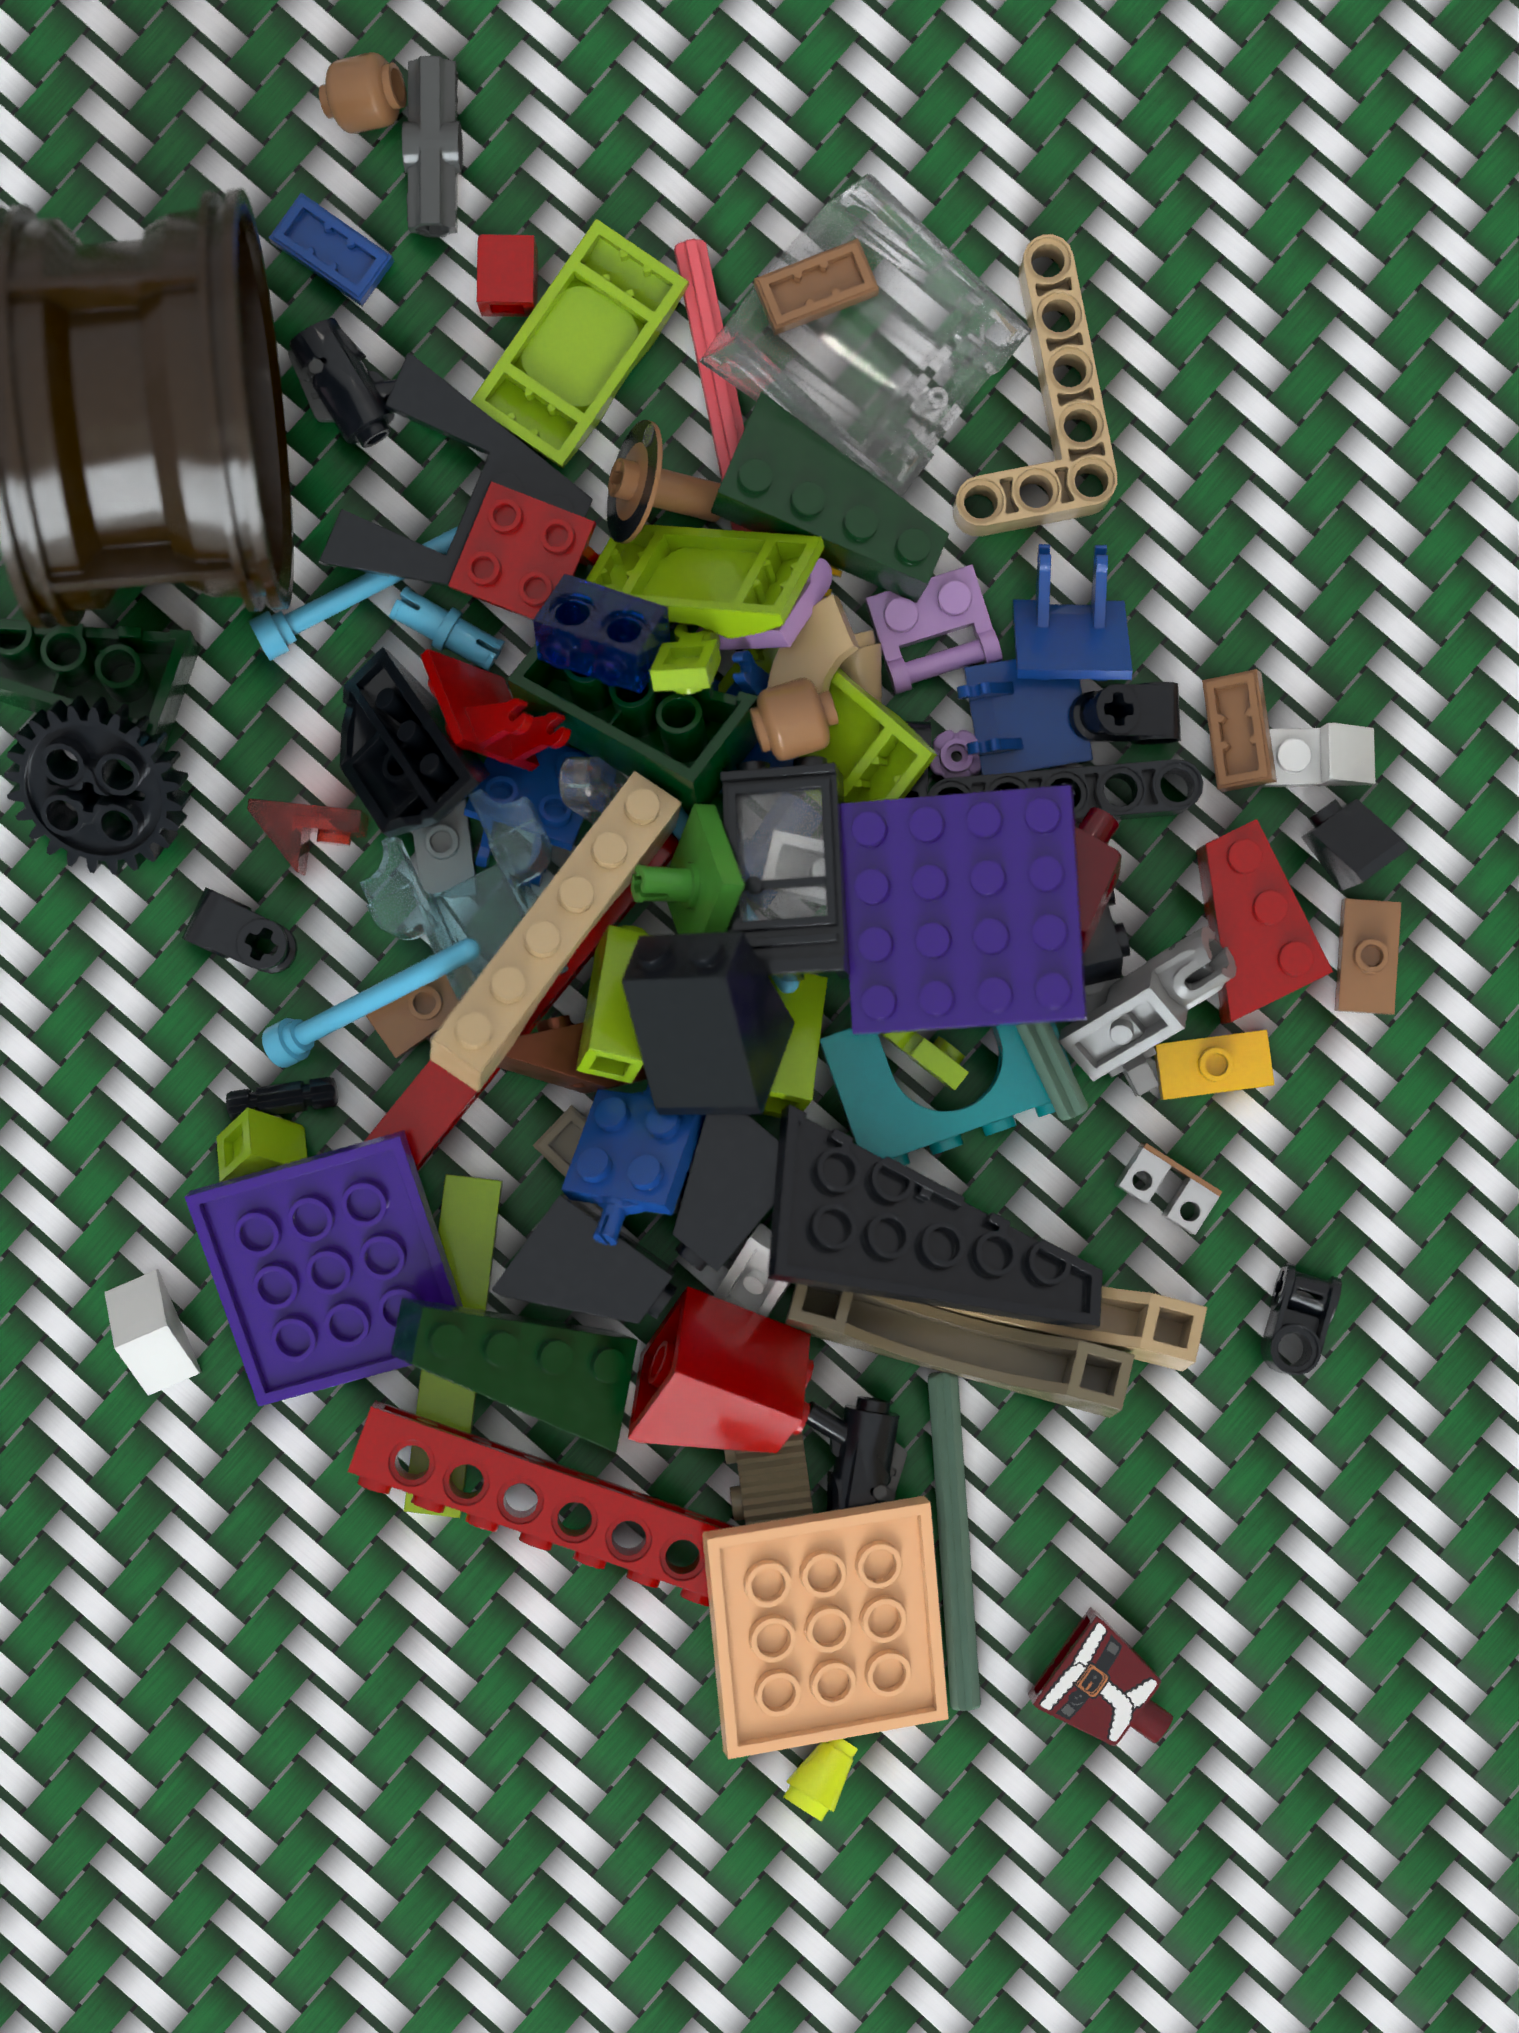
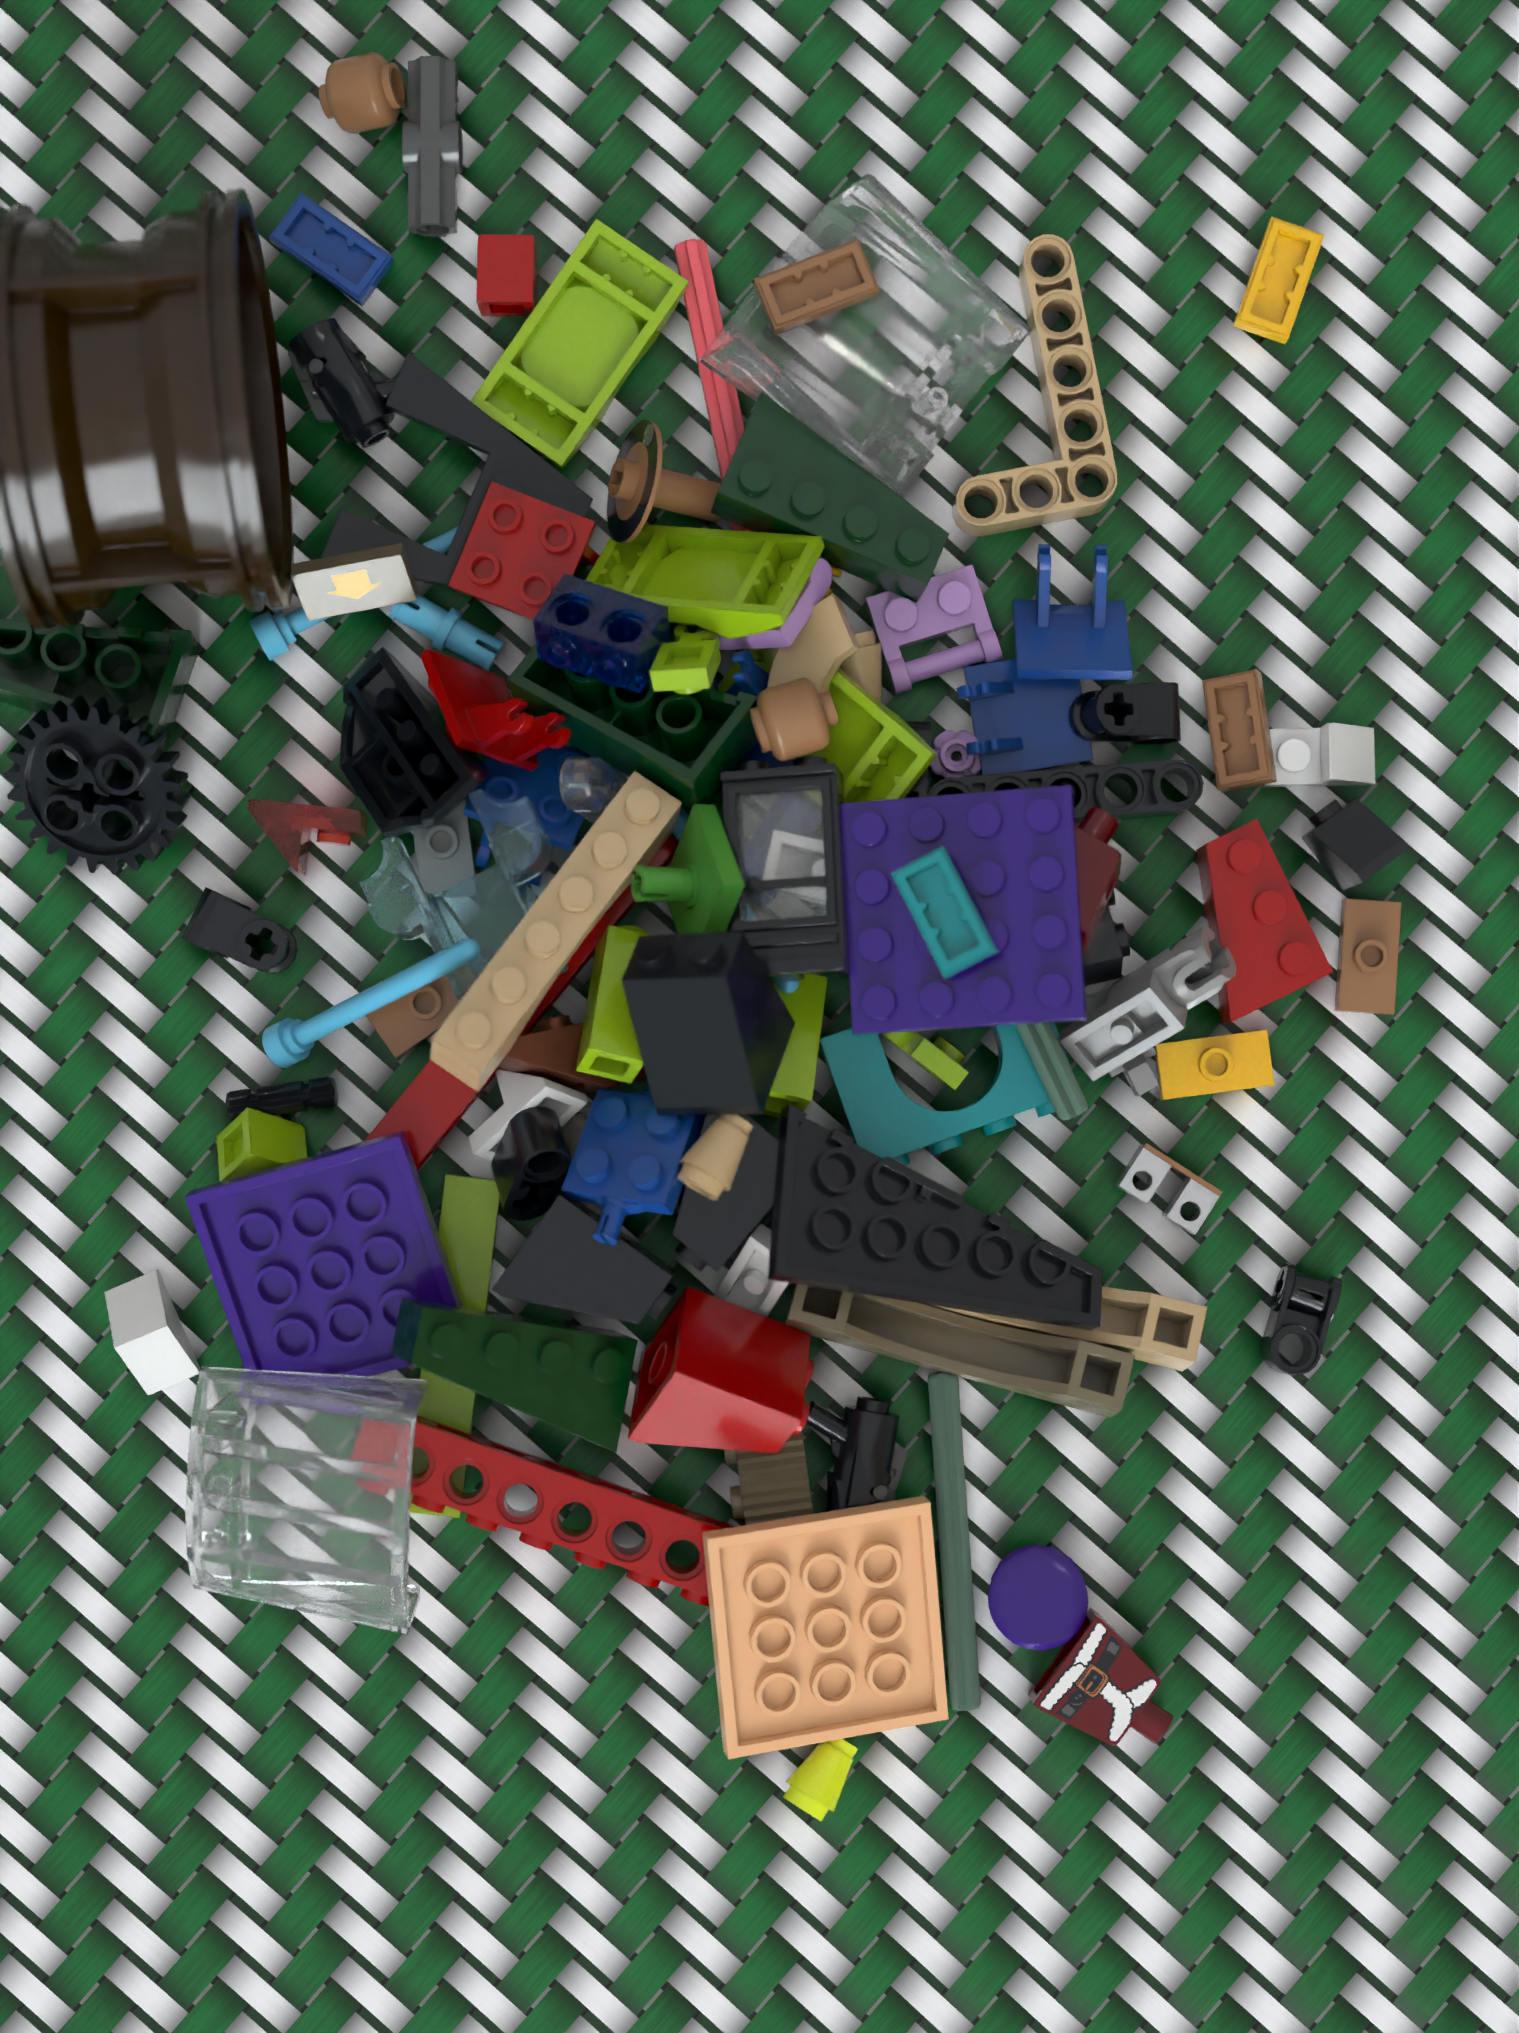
none -> clear windscreen [186,1366,429,1634]
none -> tile [291,543,418,621]
none -> white slope [468,1069,588,1161]
none -> black beam [491,1106,571,1221]
none -> tan cone [677,1114,753,1201]
none -> teal plate [891,846,998,979]
none -> dark purple piece [988,1544,1088,1650]
none -> yellow plate [1233,217,1324,344]

